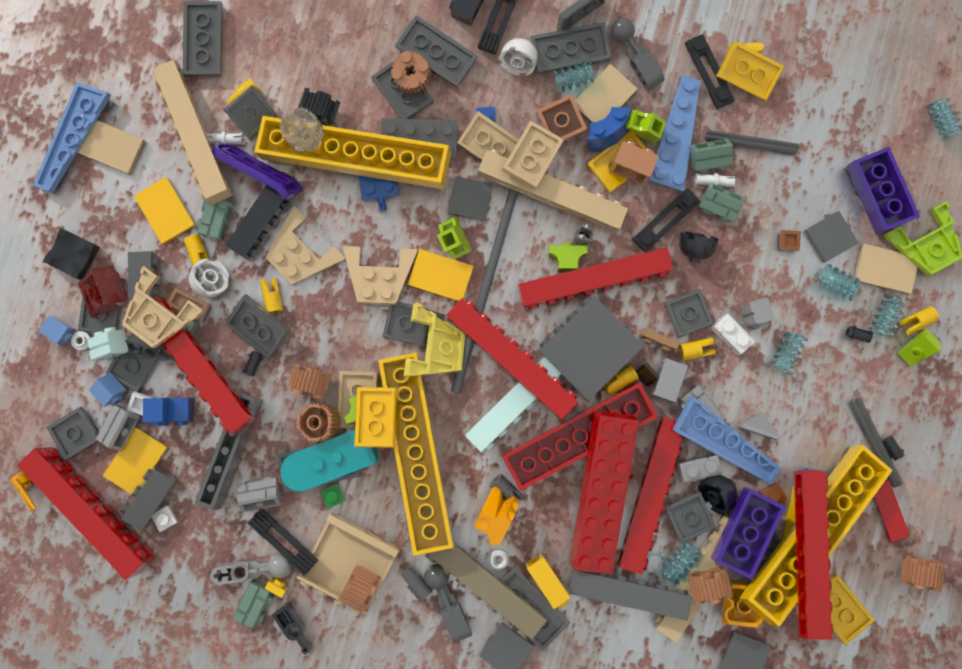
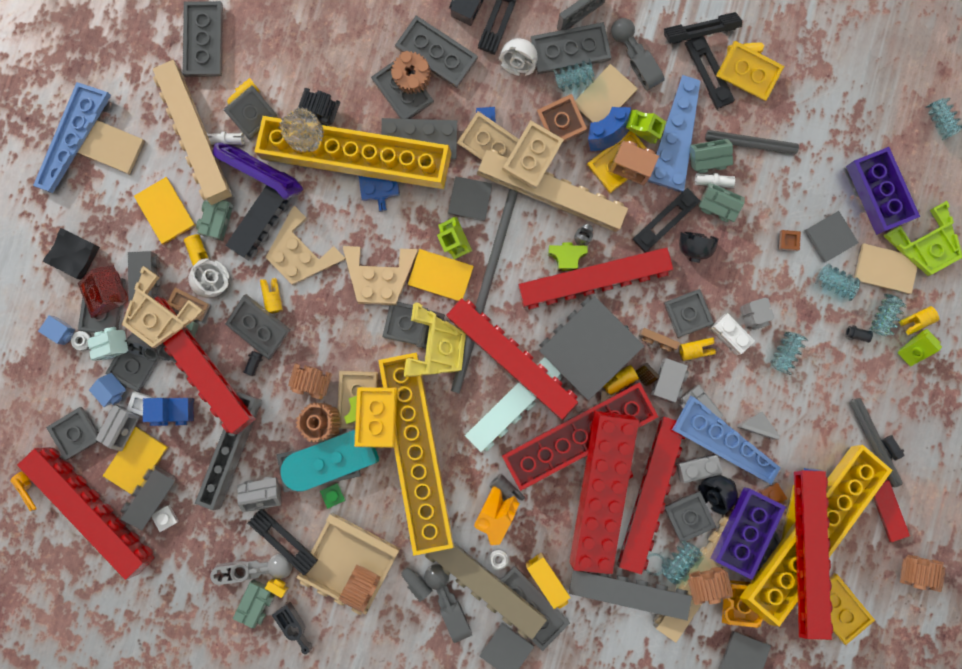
none -> black container [664,12,742,44]

